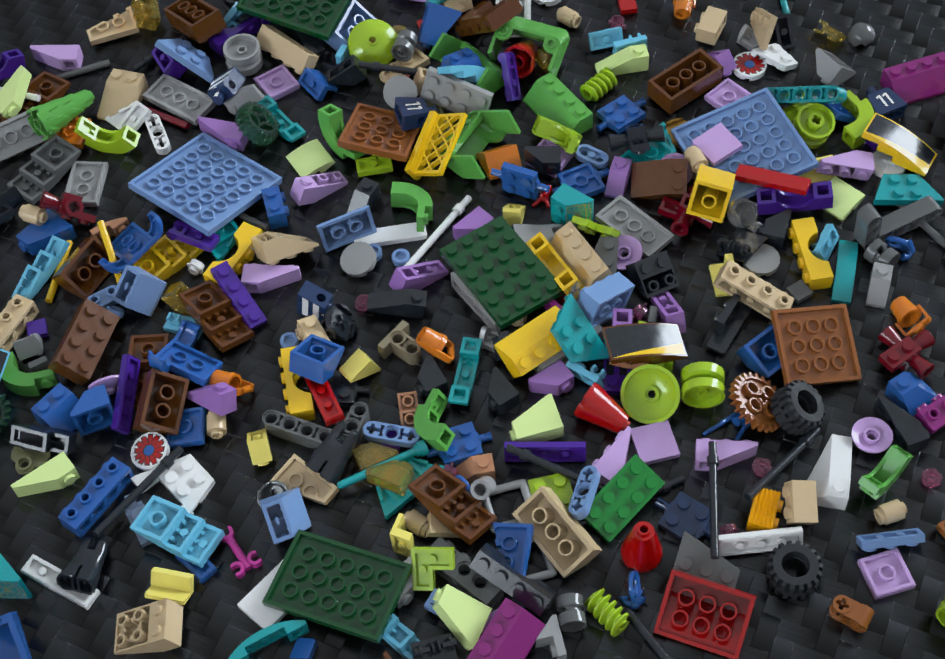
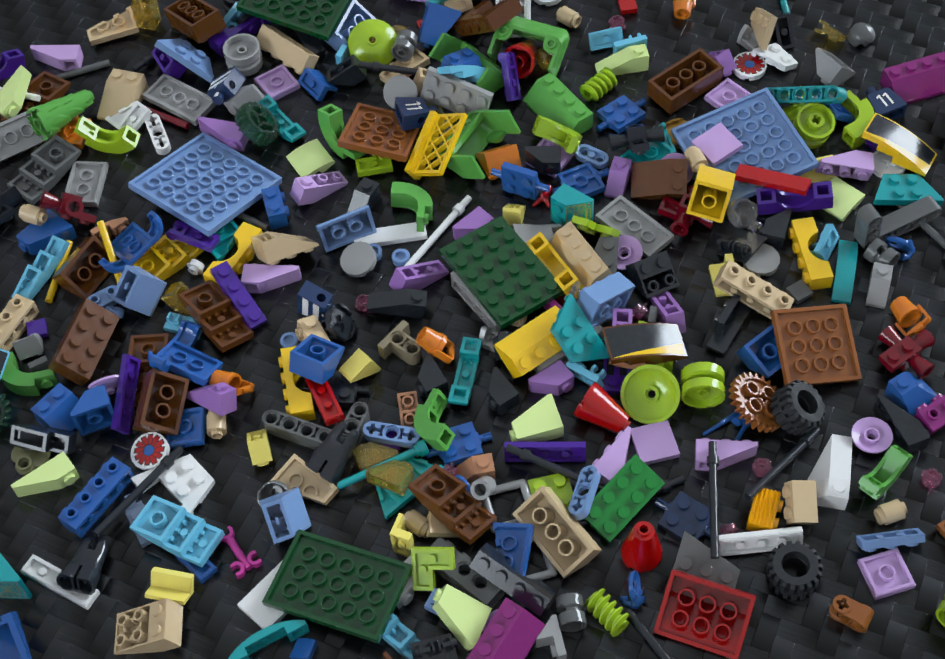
tan brick [694,6,727,46] -> none

